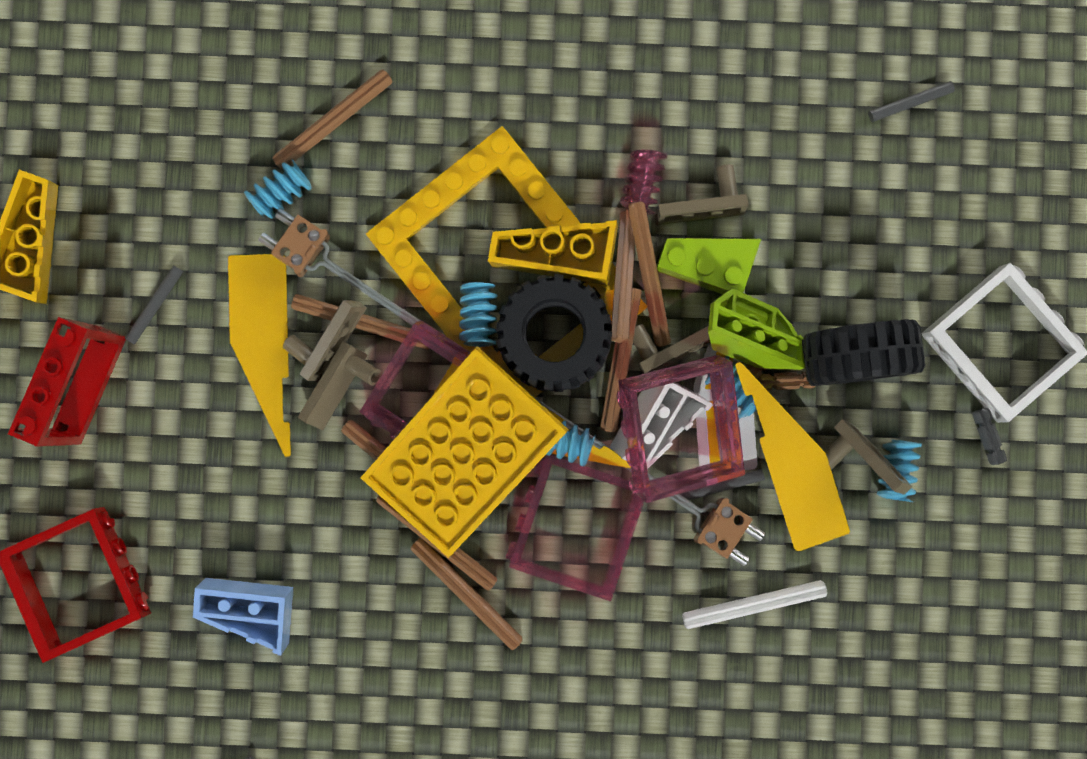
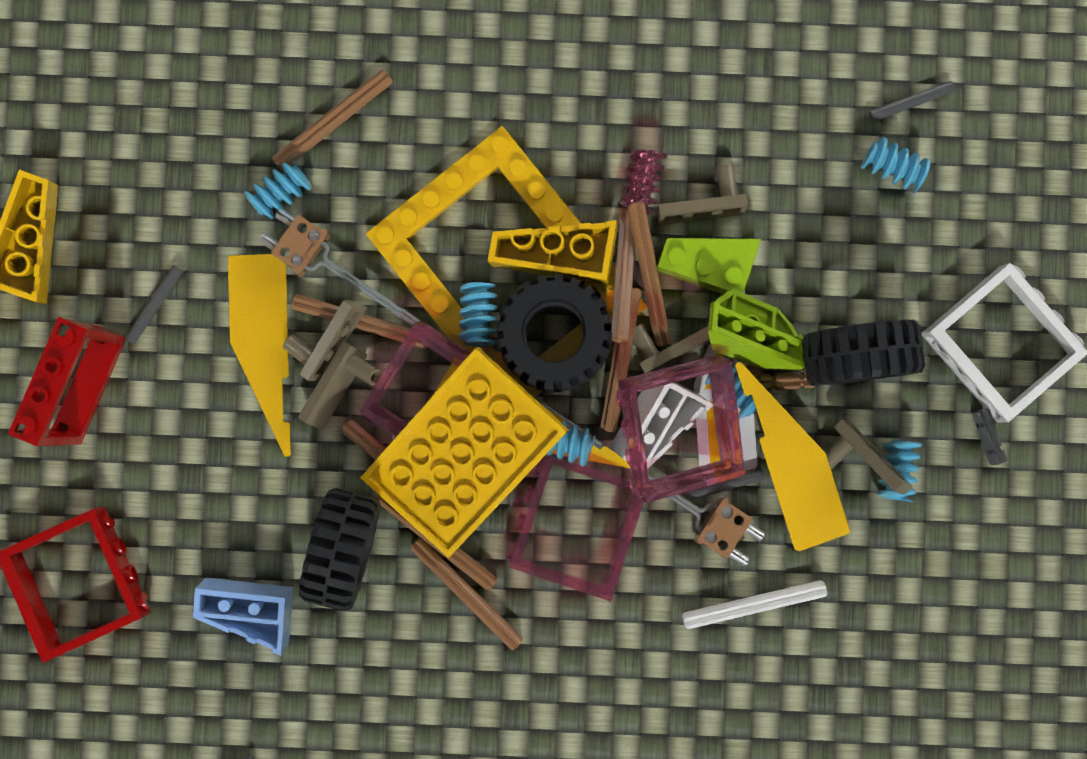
none -> black tyre [299,488,381,611]
none -> medium azure piece [861,137,930,194]

